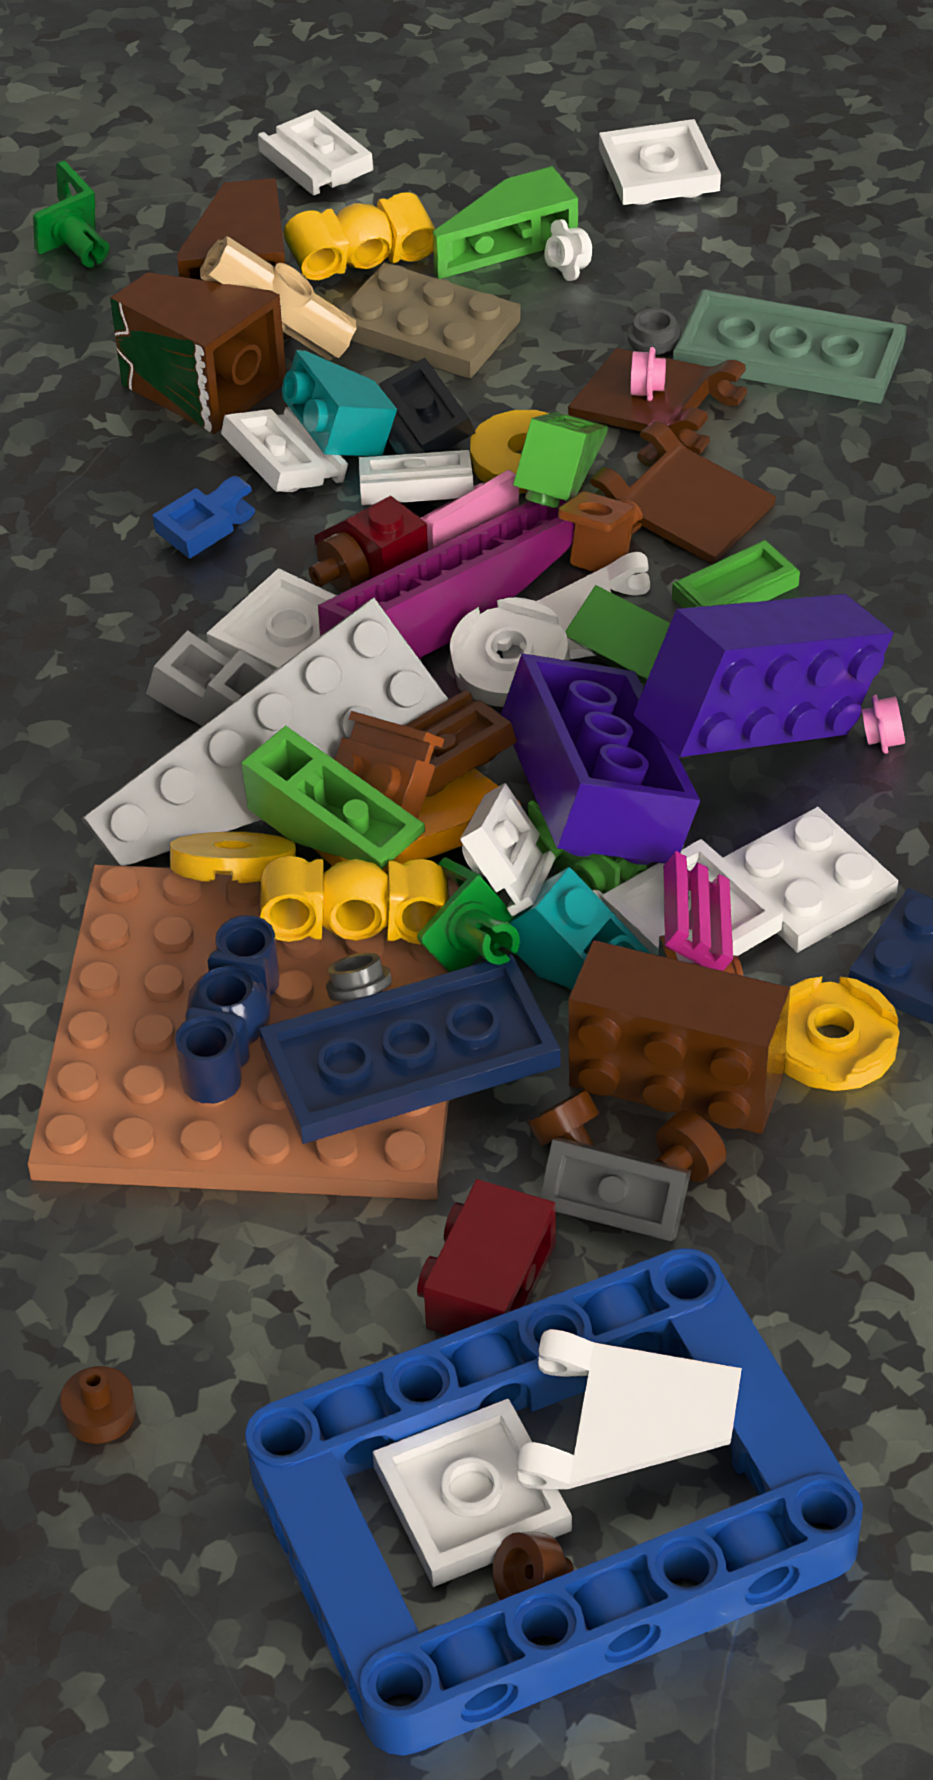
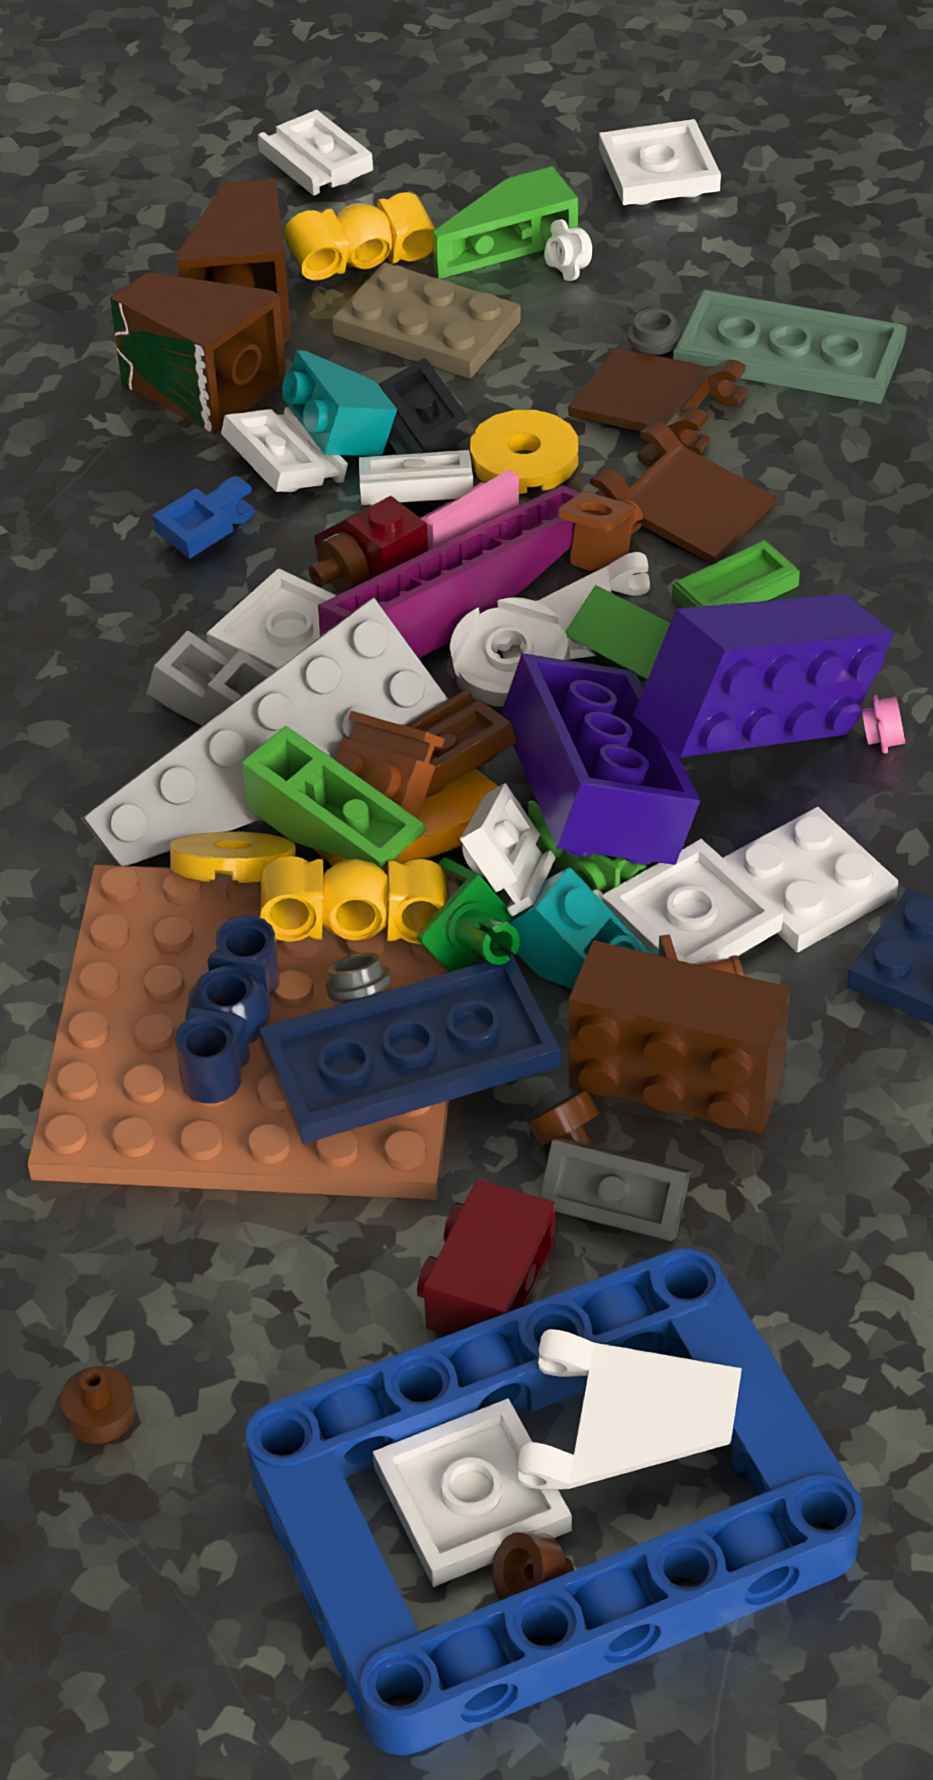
green bracket [33,160,110,268] -> none
tan piece [200,236,357,361] -> none
bright green slope [513,412,608,507] -> none
bright pink plate [631,347,666,401] -> none
reddish brown tile [655,1110,727,1182] -> none
dark pink tile [663,851,733,971] -> none
yellow tile [784,976,900,1091] -> none

